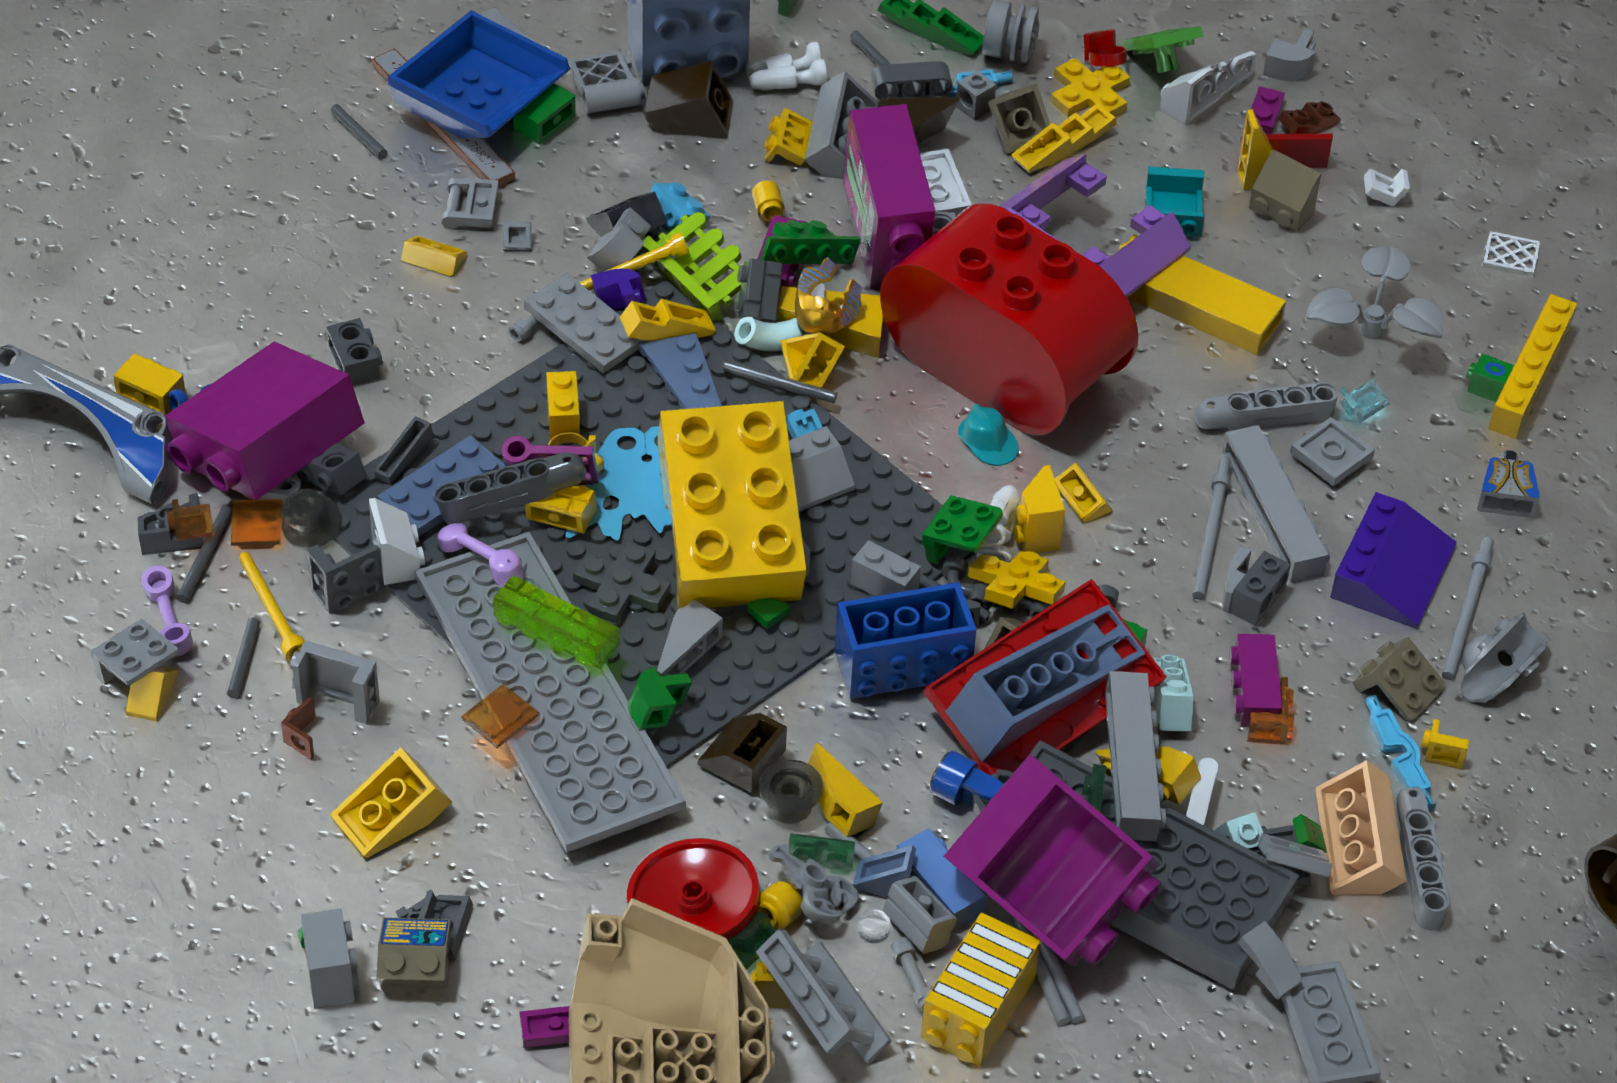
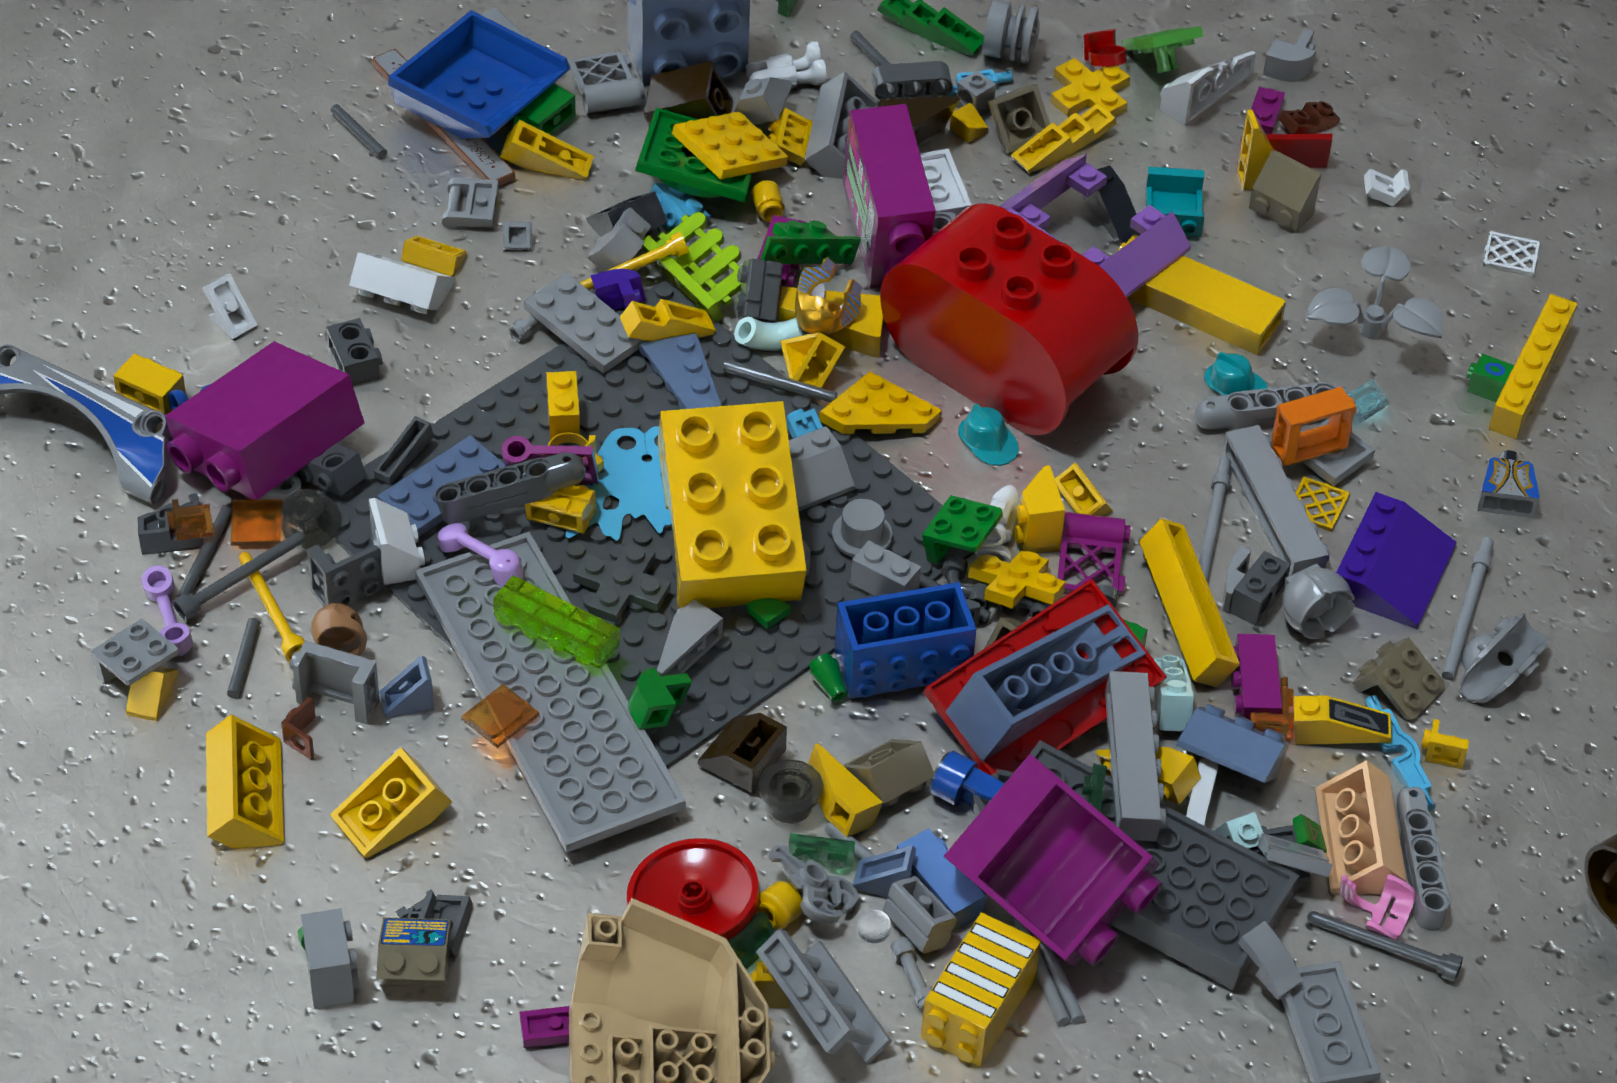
none -> dark grey piece [173,532,305,622]
none -> white slope [202,273,257,339]
none -> yellow slope [206,714,284,849]
none -> medium nougat helmet [311,603,367,656]
none -> white slope [349,252,456,314]
none -> sand blue slope [379,655,434,718]
none -> yellow slope [500,120,594,180]
none -> green piece [635,108,752,202]
none -> yellow plate [672,112,789,179]
none -> light grey slope [734,77,793,125]
none -> green cone [809,654,848,702]
none -> yellow plate [819,371,942,434]
none -> light grey piece [832,499,893,557]
none -> dark tan slope [843,739,934,807]
none -> yellow slope [949,103,988,143]
none -> magenta piece [1057,512,1131,595]
none -> black slope [1082,165,1141,247]
none -> yellow brick [1139,518,1240,687]
none -> sand blue slope [1176,704,1290,783]
none -> teal piece [1204,352,1268,396]
none -> orange window [1271,386,1356,466]
none -> light grey piece [1283,564,1355,639]
none -> yellow slope [1294,695,1392,745]
none -> yellow window [1295,476,1350,532]
none -> dark grey piece [1307,911,1463,982]
none -> bright pink helmet [1340,874,1416,940]

